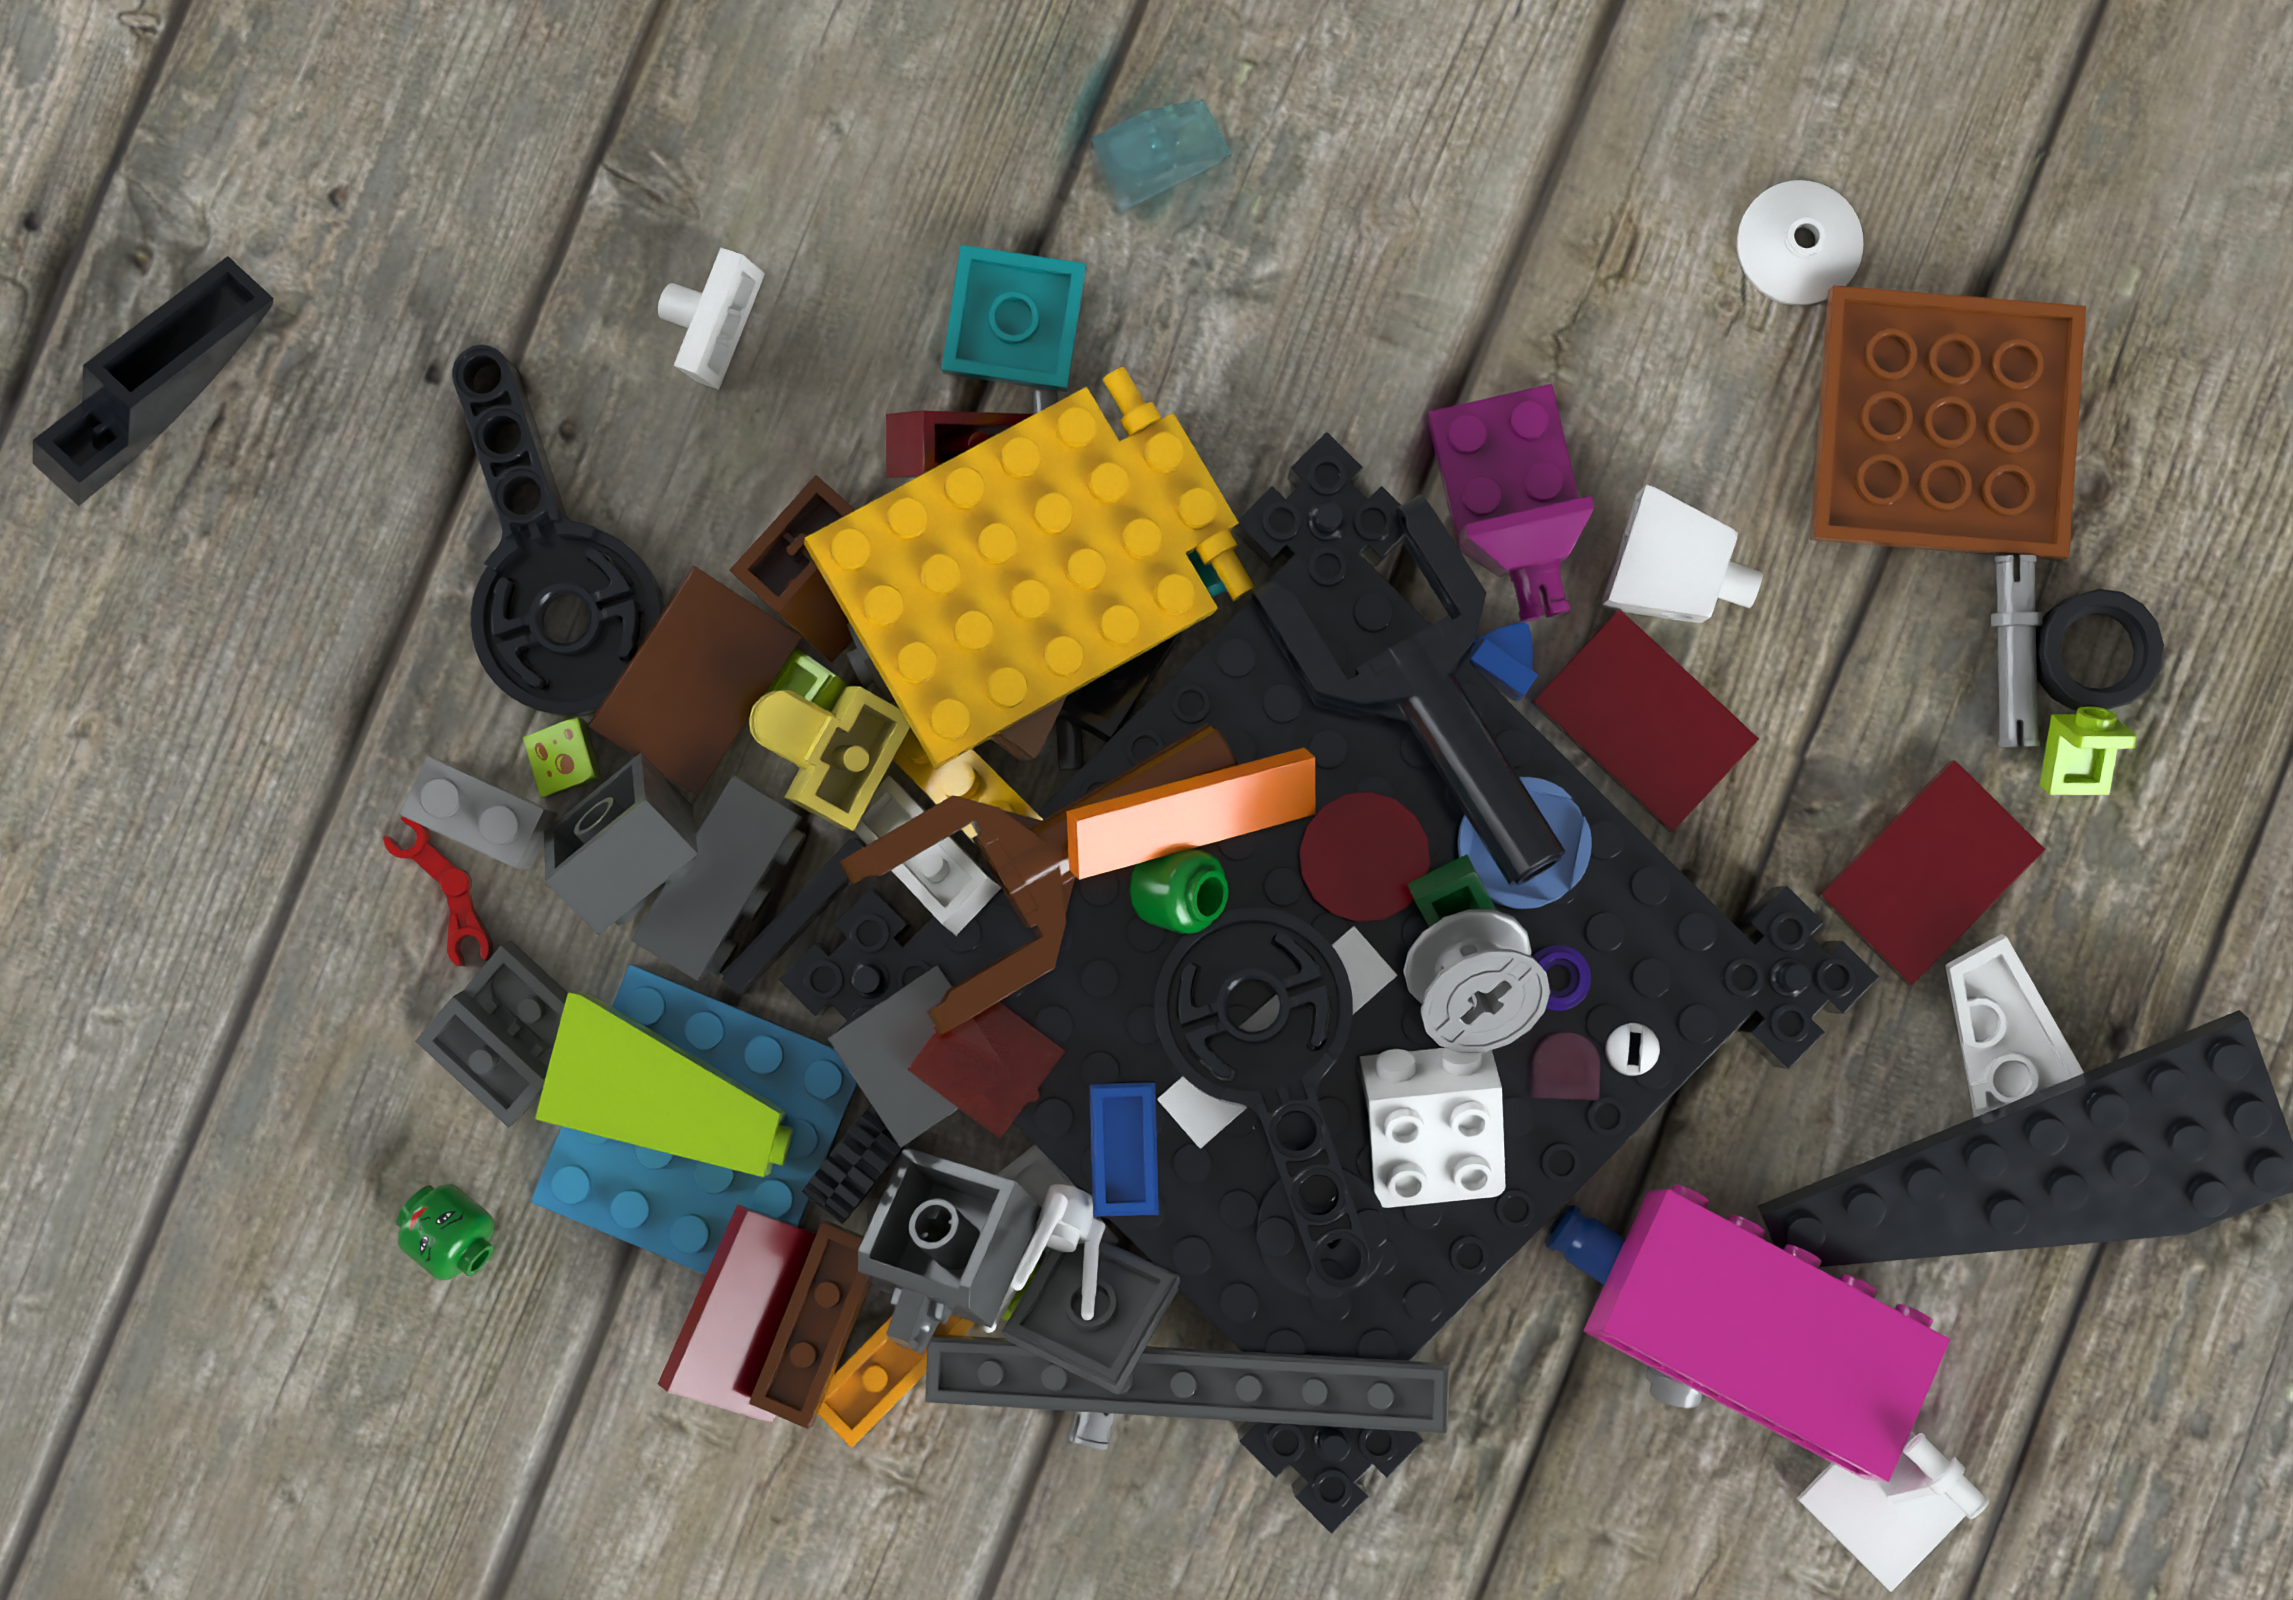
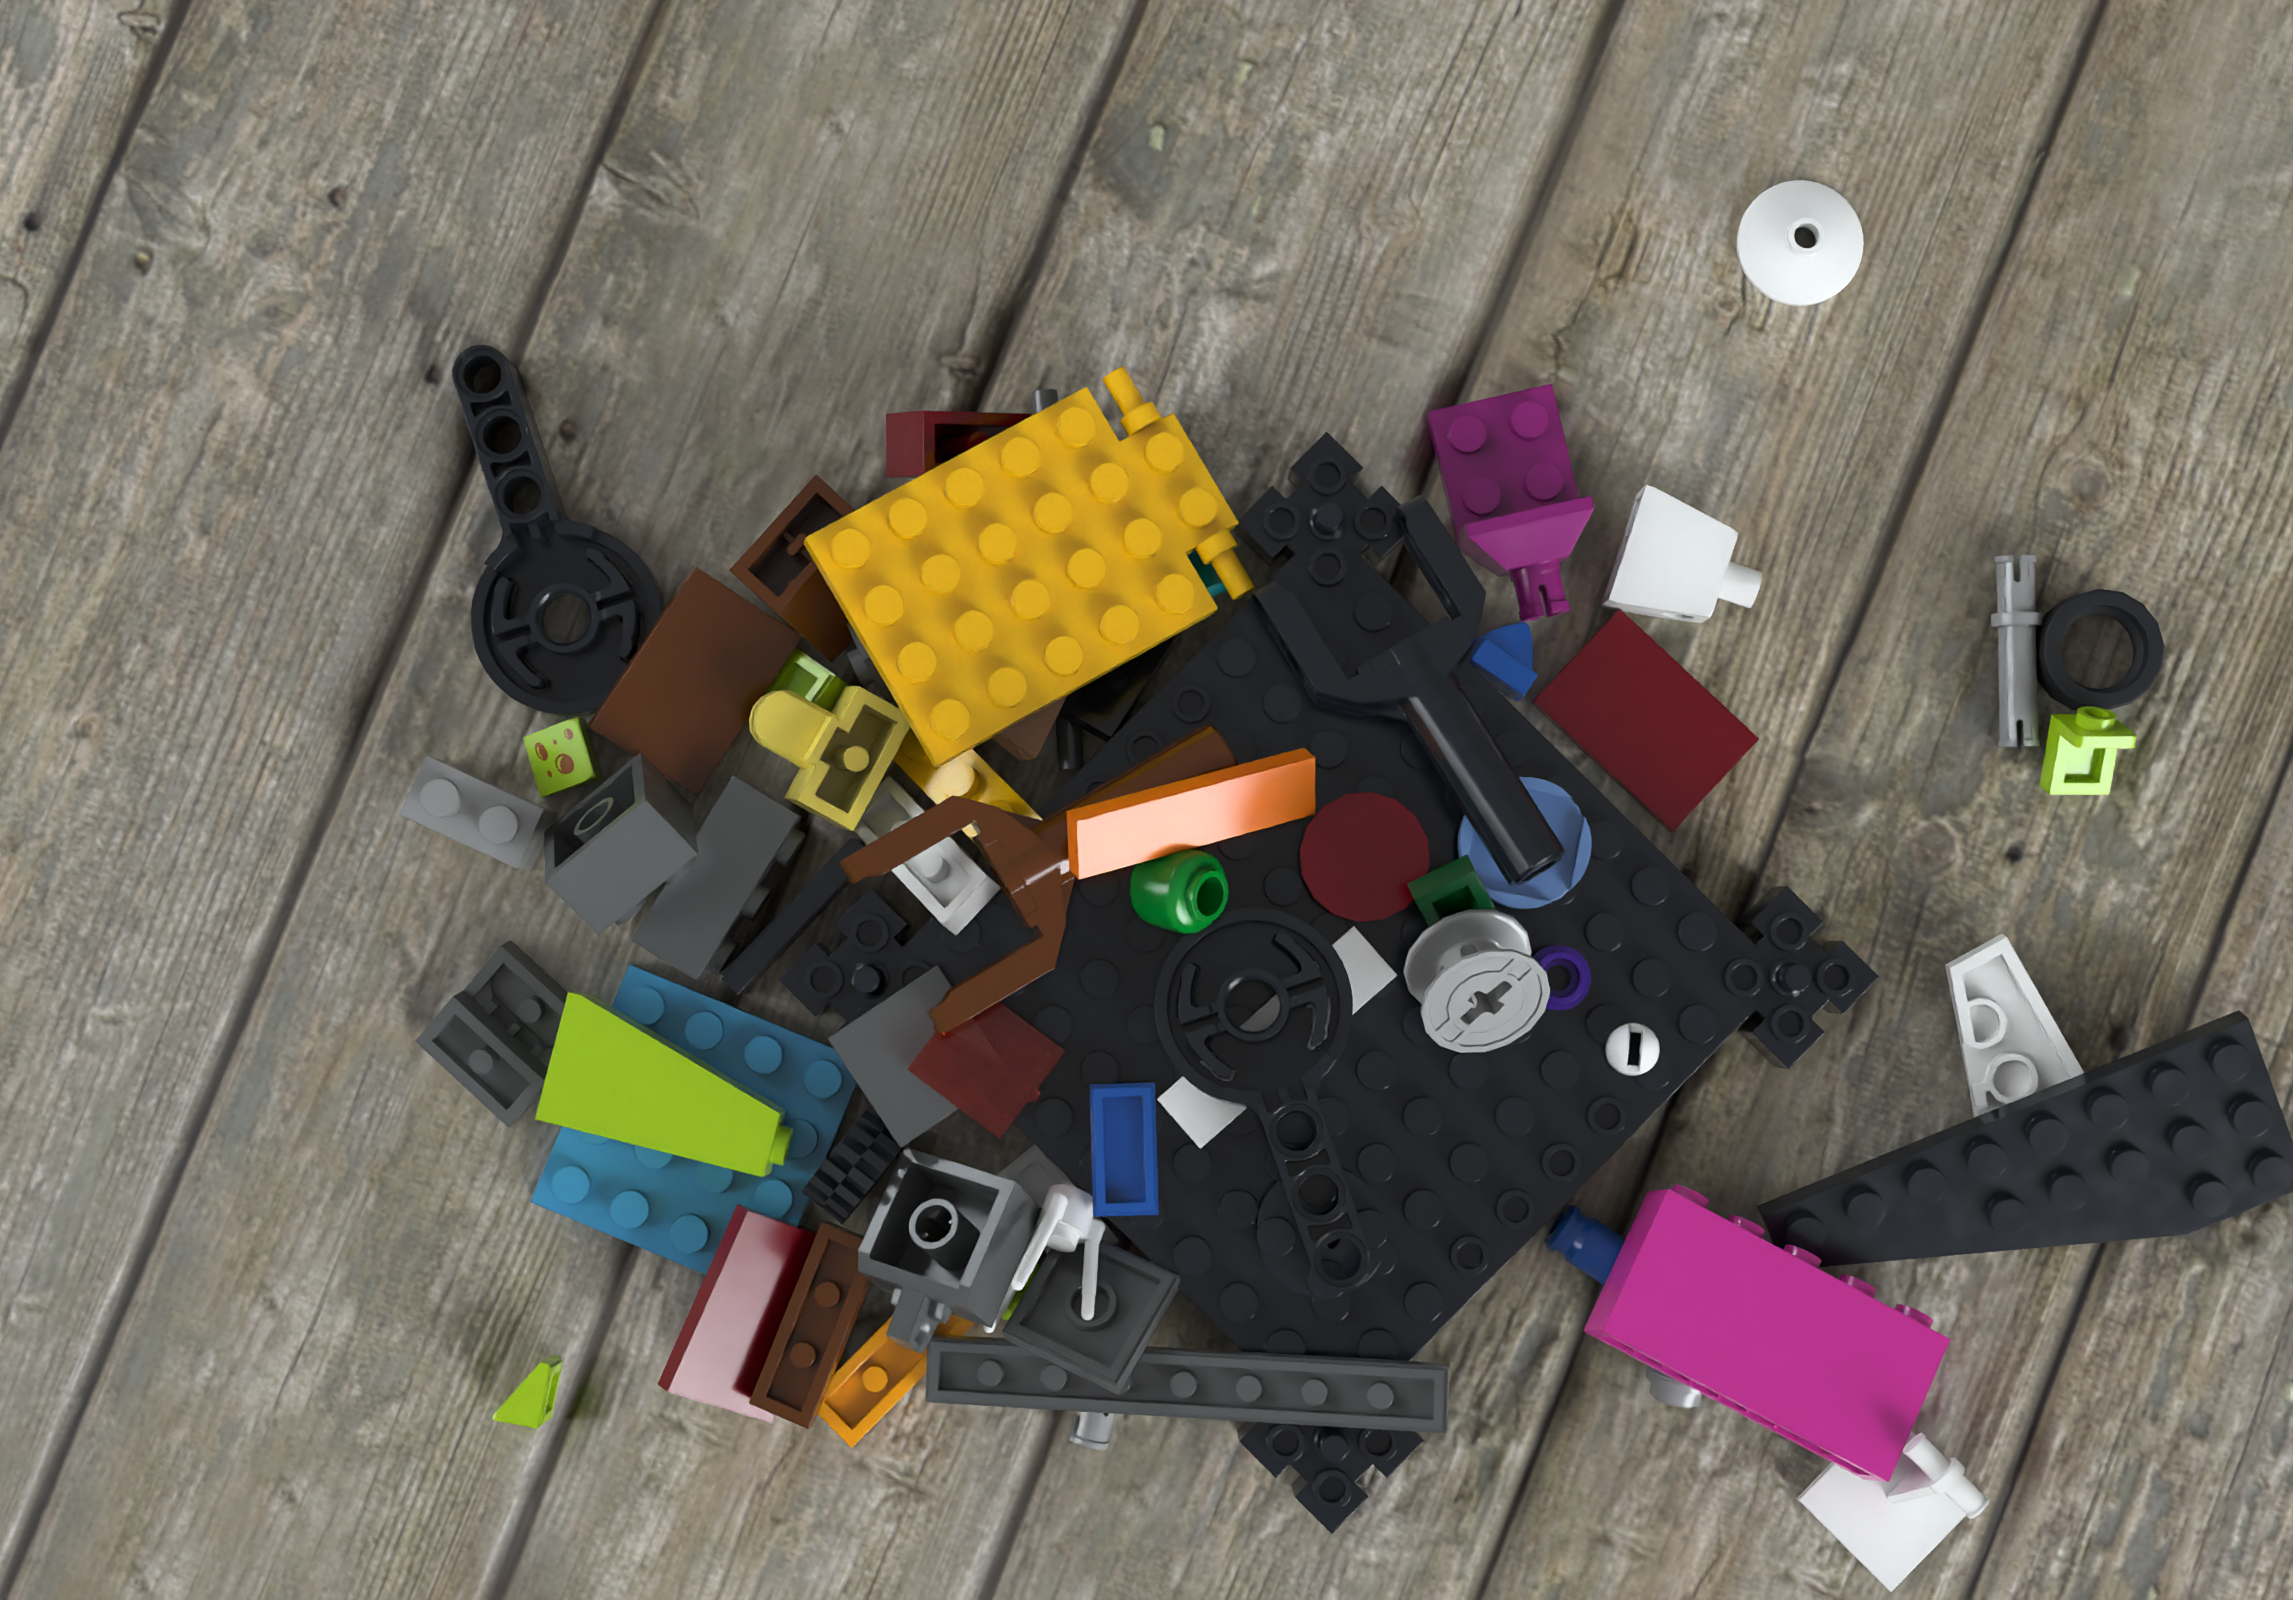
black slope [33,256,274,506] -> none
red piece [383,817,493,966] -> none
green head [396,1184,494,1281] -> none
white tile [658,247,765,390] -> none
teal plate [941,245,1086,392] -> none
clear light blue slope [1090,99,1232,212] -> none
white bracket [1360,1048,1505,1208] -> none
clear pink tile [1531,1032,1600,1100] -> none
dark orange plate [1810,285,2086,561] -> none
dark red tile [1817,760,2046,985] -> none
none -> lime slope [492,1355,563,1429]

